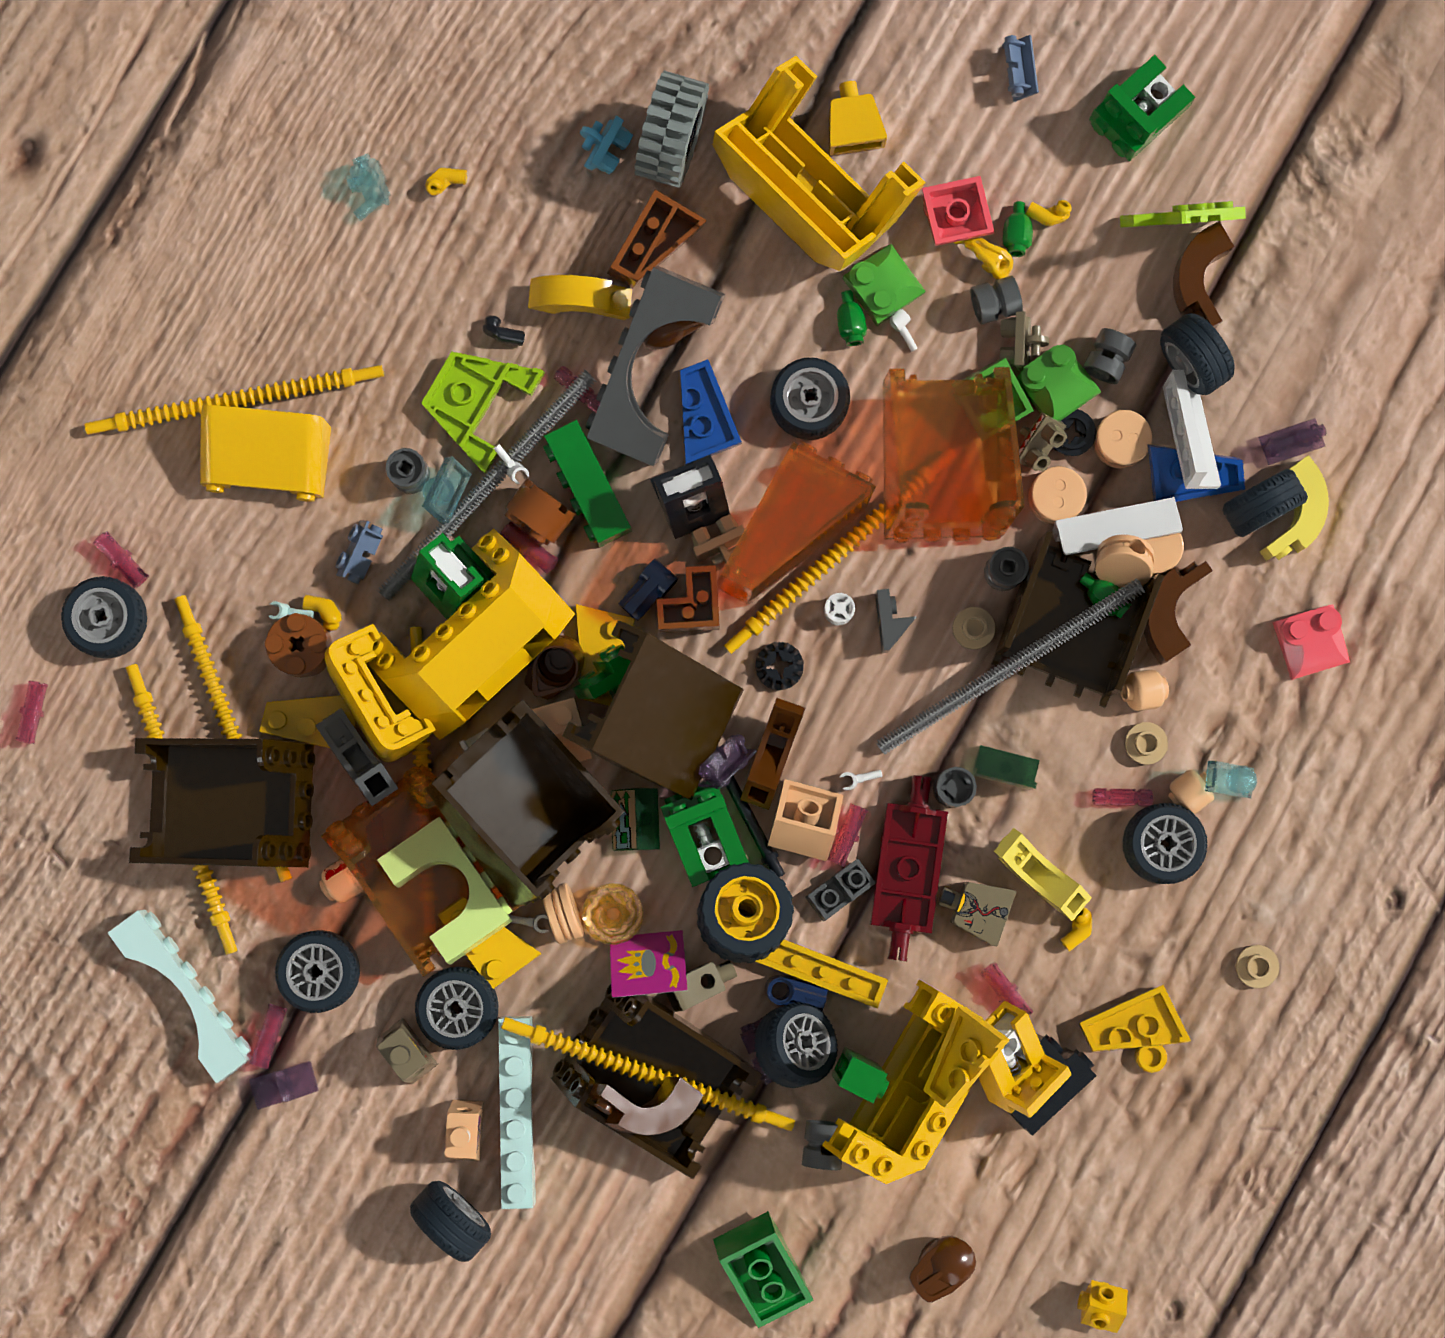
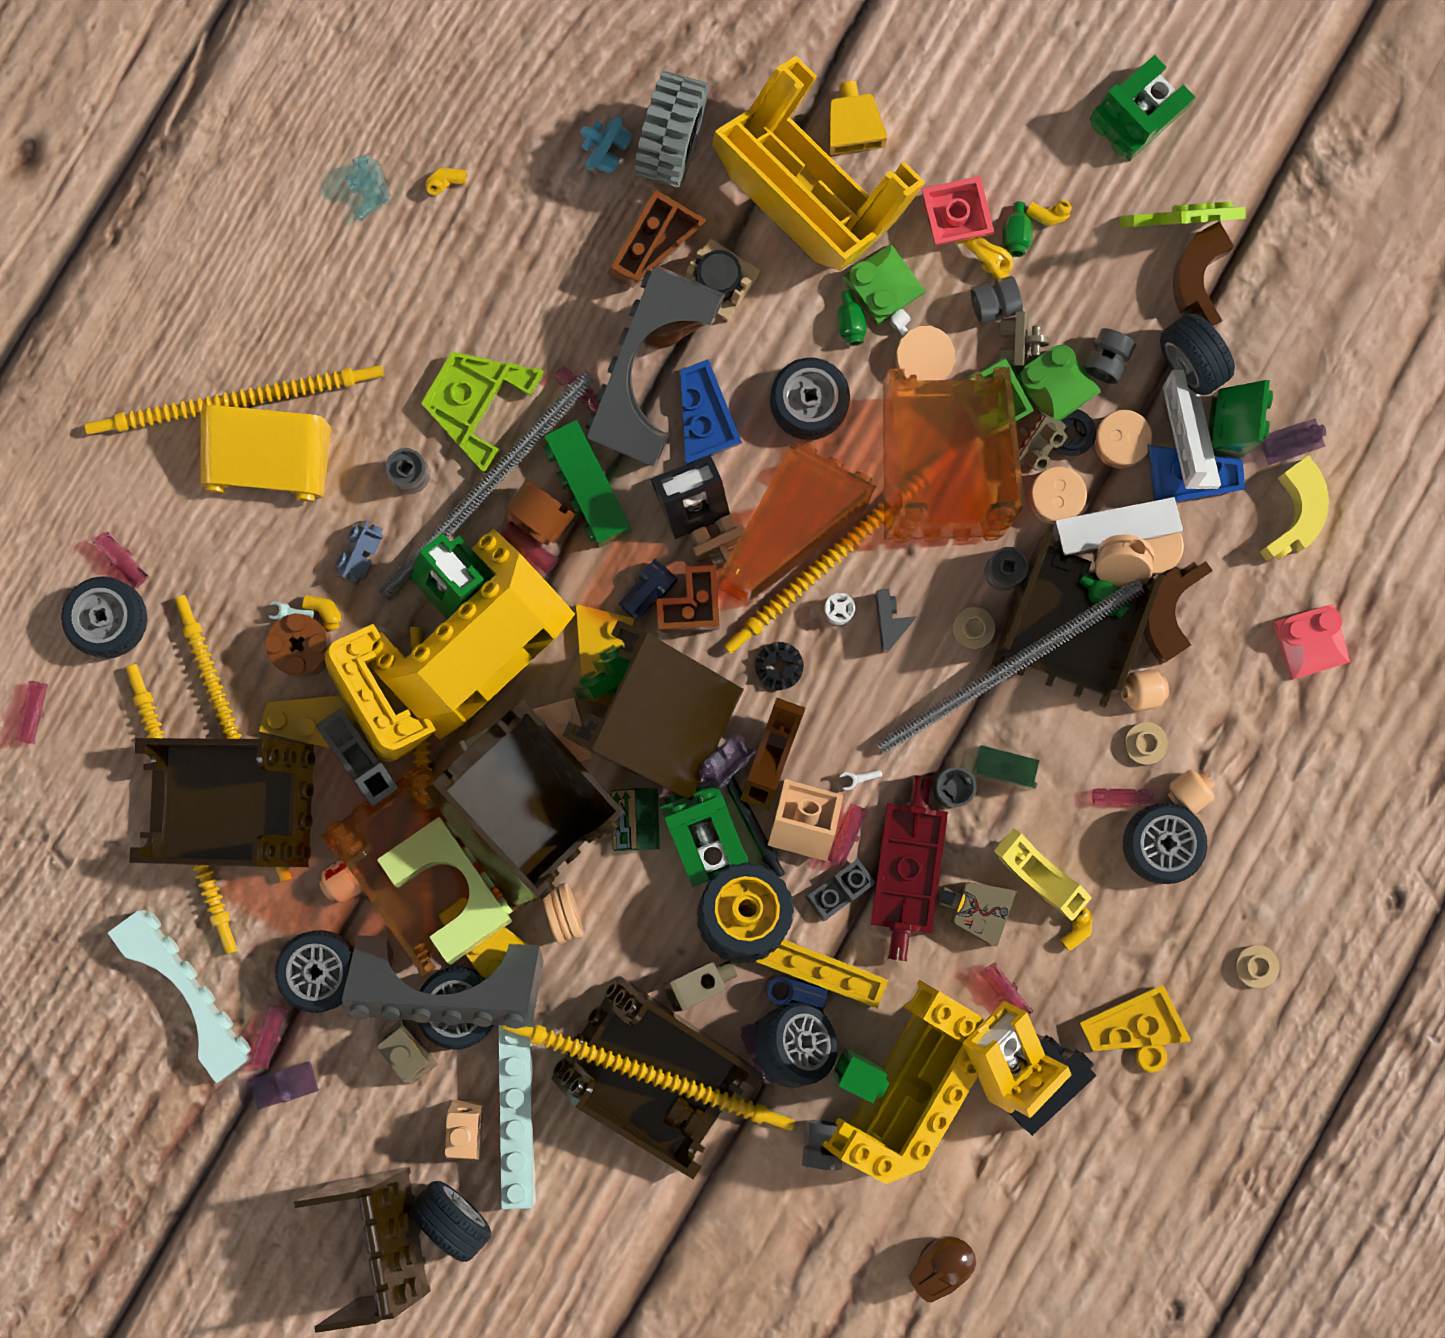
clear light blue tile [422,456,472,524] -> none
black arm [482,315,525,346] -> none
white hand [493,444,529,484] -> none
white hand [509,914,549,933] -> none
reddish brown helmet [524,635,585,700] -> none
yellow arch [528,275,632,320] -> none
clear yellow dish [582,883,643,945] -> none
arch [589,1077,704,1135] -> none
dark pink sticker [610,930,687,998] -> none
green slope [713,1211,814,1328] -> none
yellow wing [923,1007,1010,1108] -> none
sand blue hinge [1002,35,1039,102] -> none
yellow brick [1077,1280,1128,1333] -> none
clear light blue tile [1205,761,1257,799] -> none
black wheel [1222,469,1308,537] -> none
none -> dark brown windscreen [294,1167,431,1333]
none -> dark grey arch [342,935,544,1029]
none -> piece [685,238,760,322]
none -> light nougat tile [895,326,955,386]
none -> green slope [1208,380,1273,458]

